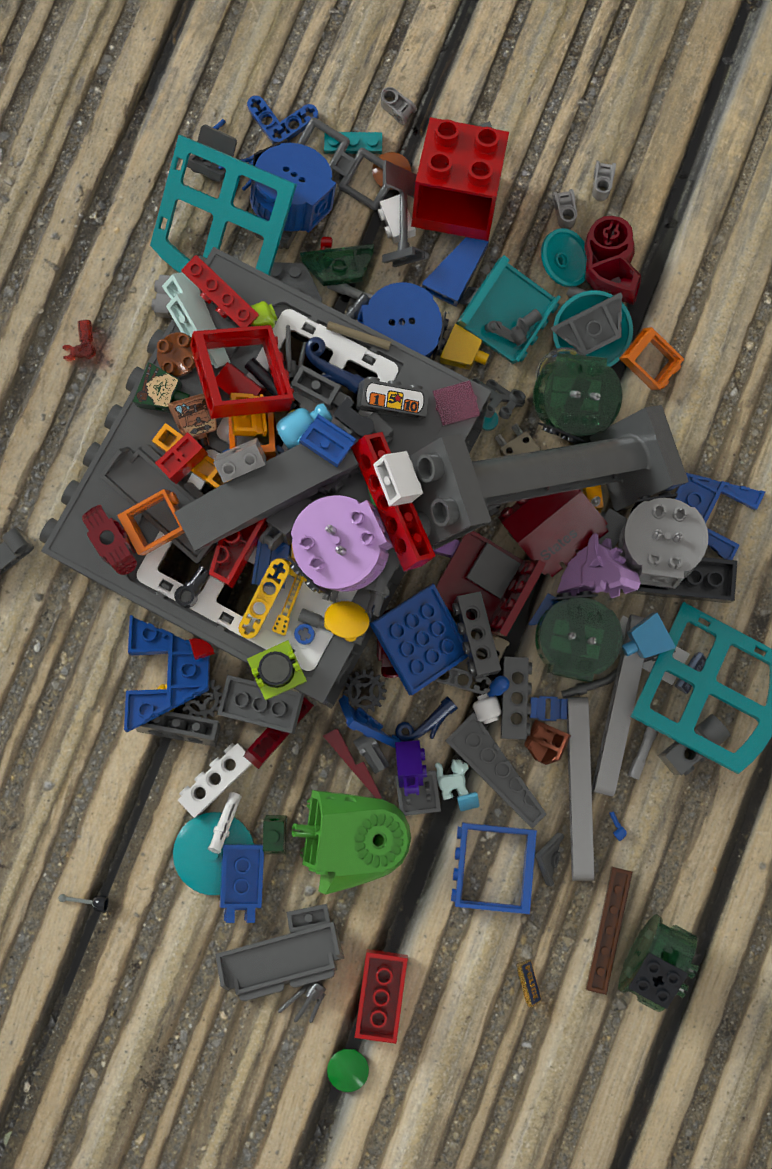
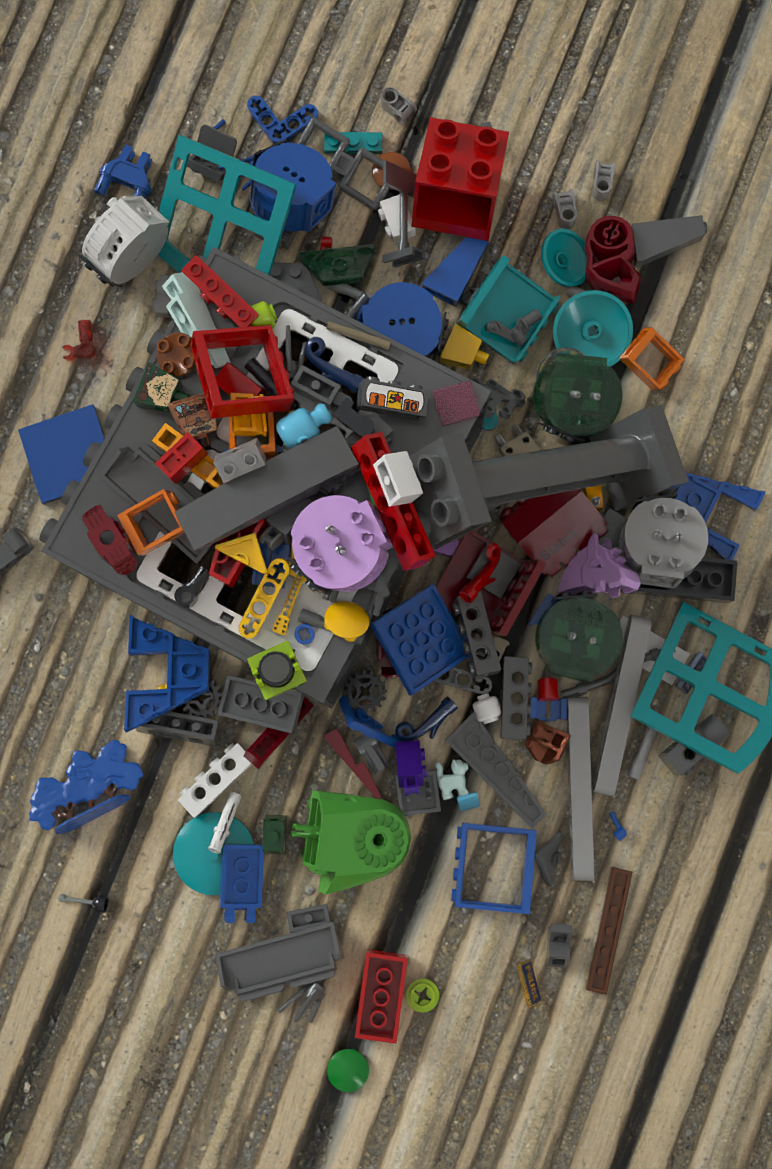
red tile [189,638,215,660] -> none
blue plate [299,414,356,467] -> none
blue cylinder [487,676,510,697] -> none
dark grey wing [551,292,622,355] -> none
clear green piece [618,914,699,1012] -> none
dark azure torso [621,613,676,658] -> none
none -> blue tile [18,404,105,504]
none -> blue plant [29,740,143,834]
none -> white piece [79,196,169,288]
none -> blue connector [93,145,153,199]
none -> yellow tile [215,533,268,575]
none -> lime gear [406,978,439,1013]
none -> red plant [459,542,501,603]
none -> red brick [537,678,559,701]
none -> dark grey brick [547,923,572,967]
none -> dark grey slope [631,215,707,268]

